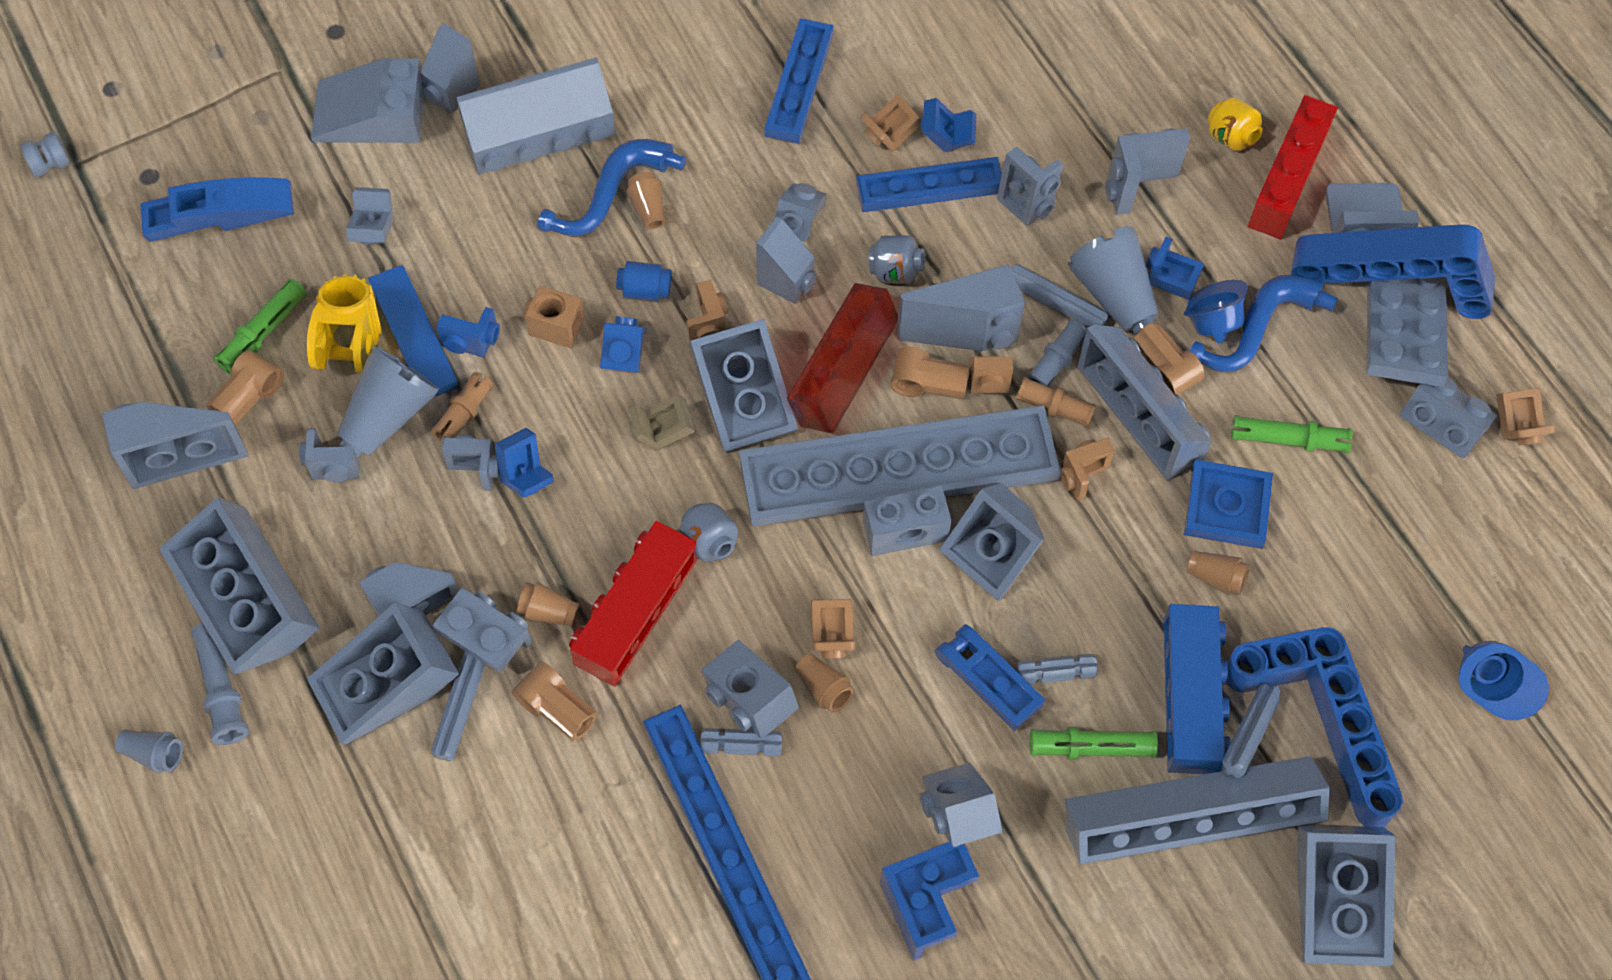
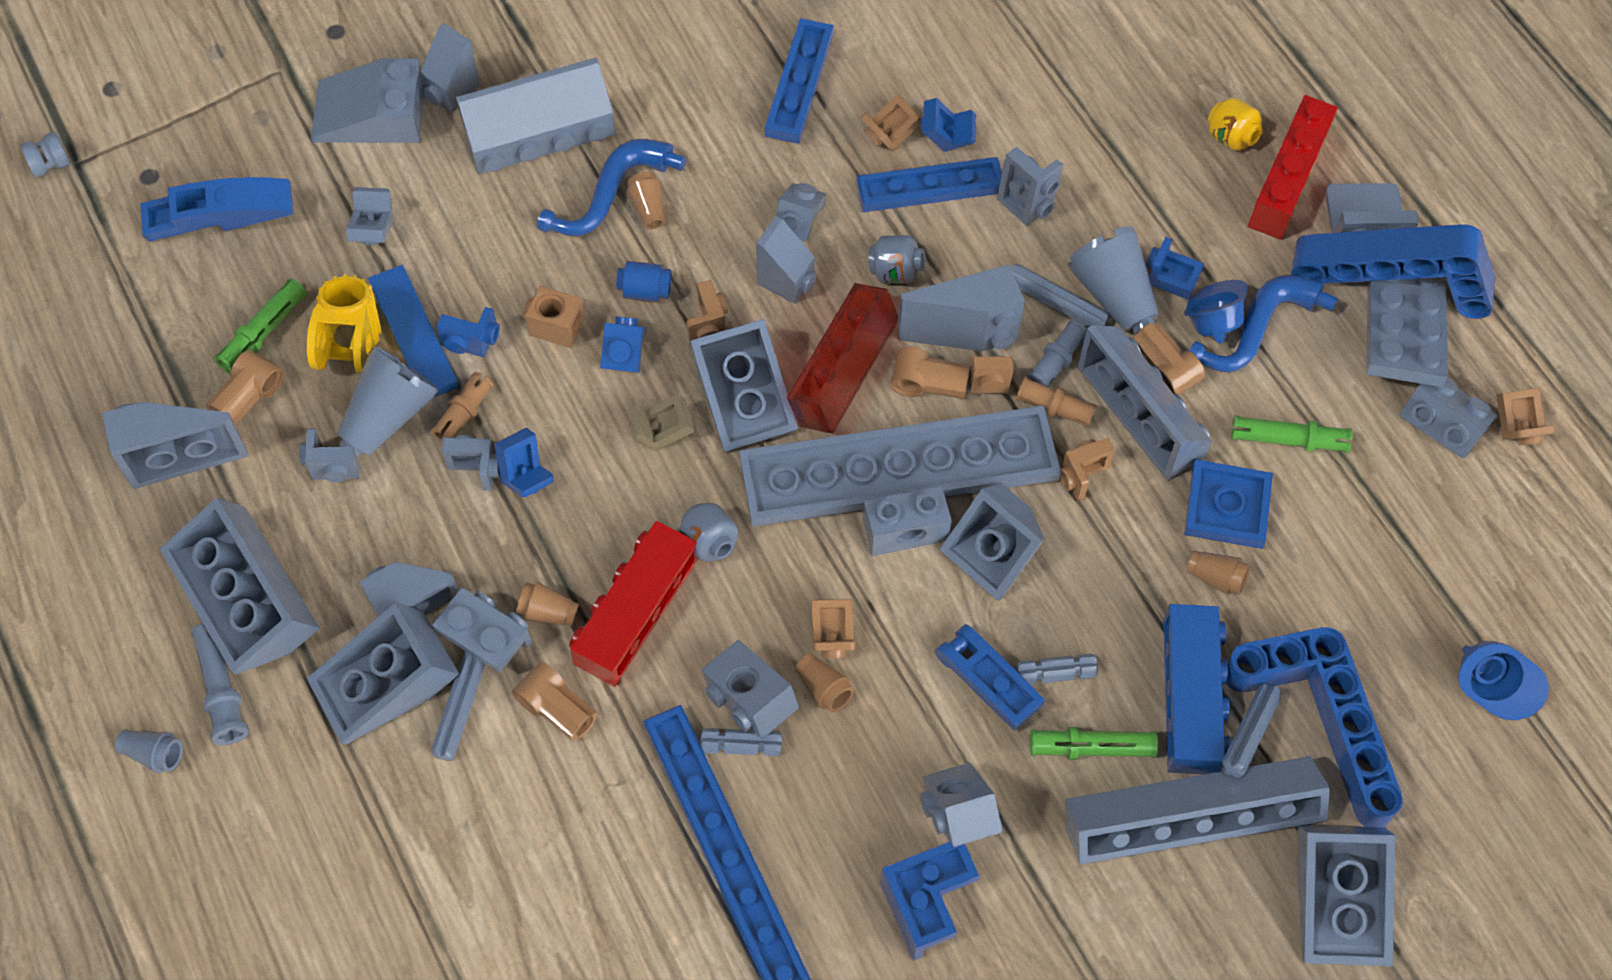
sand blue bracket [1105,129,1191,215] -> none

